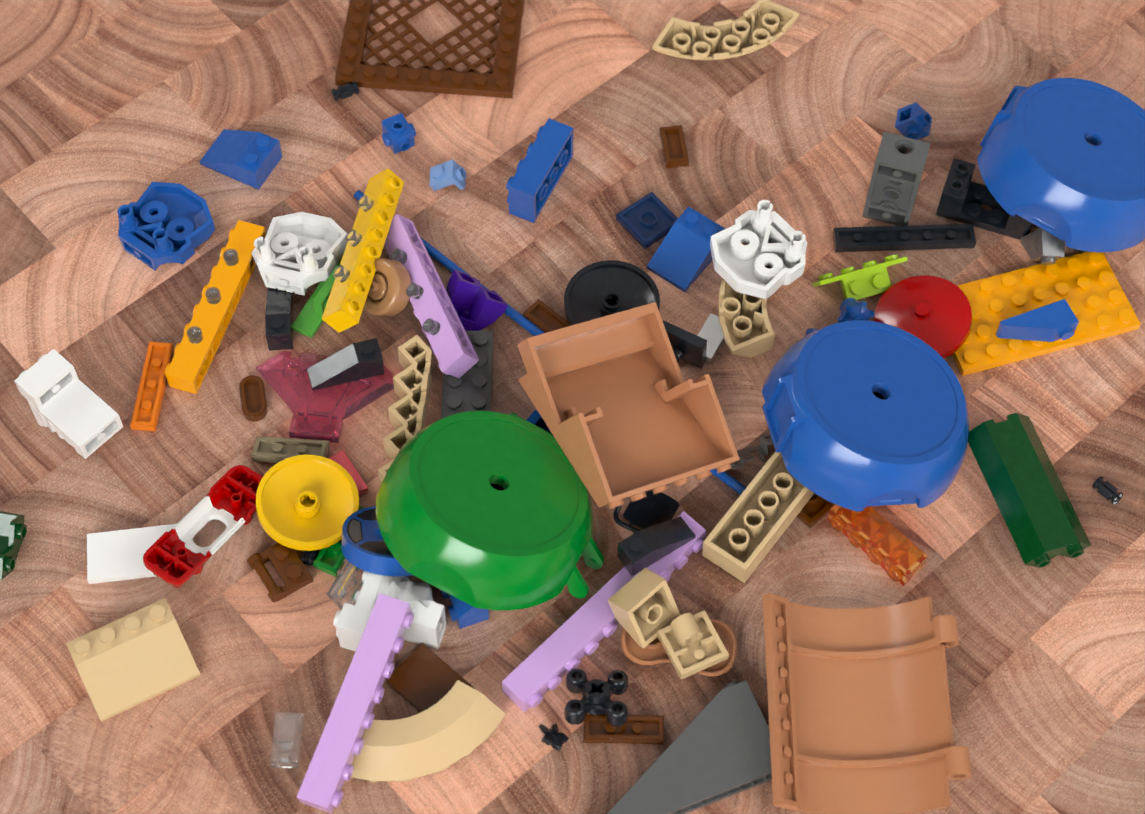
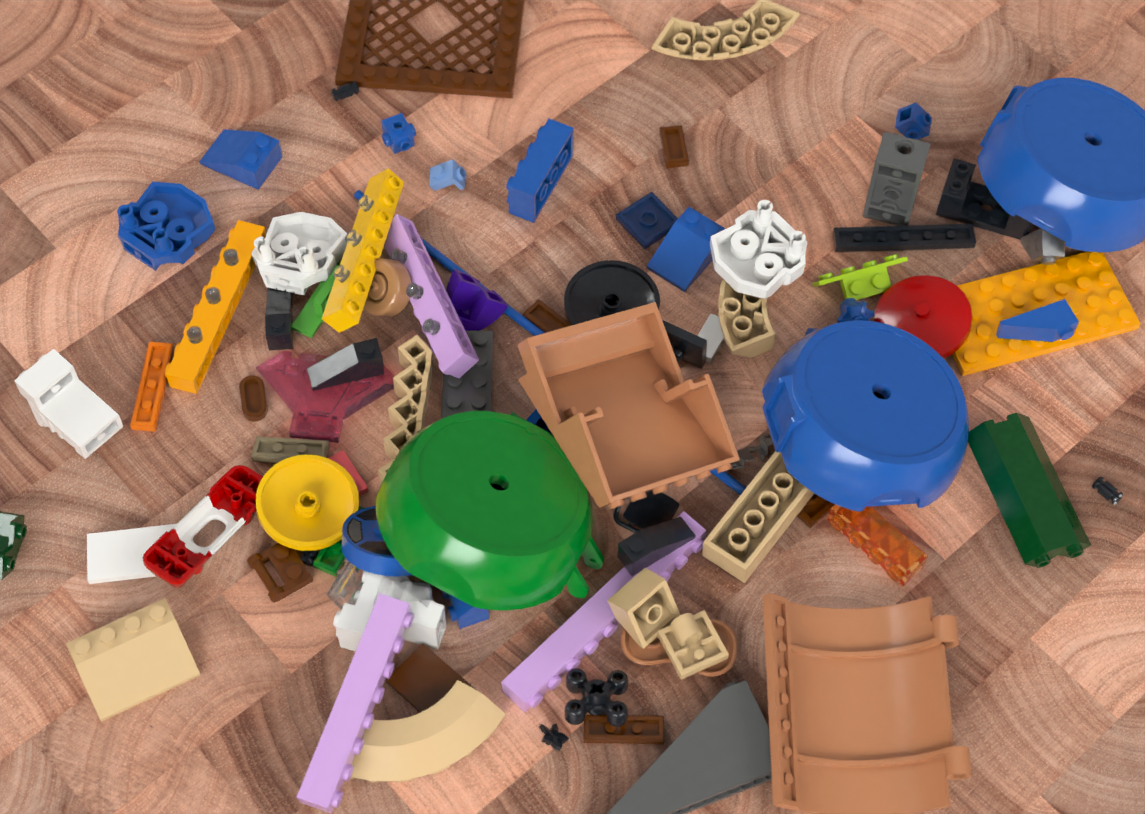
clear plate [271,712,304,768] -> none

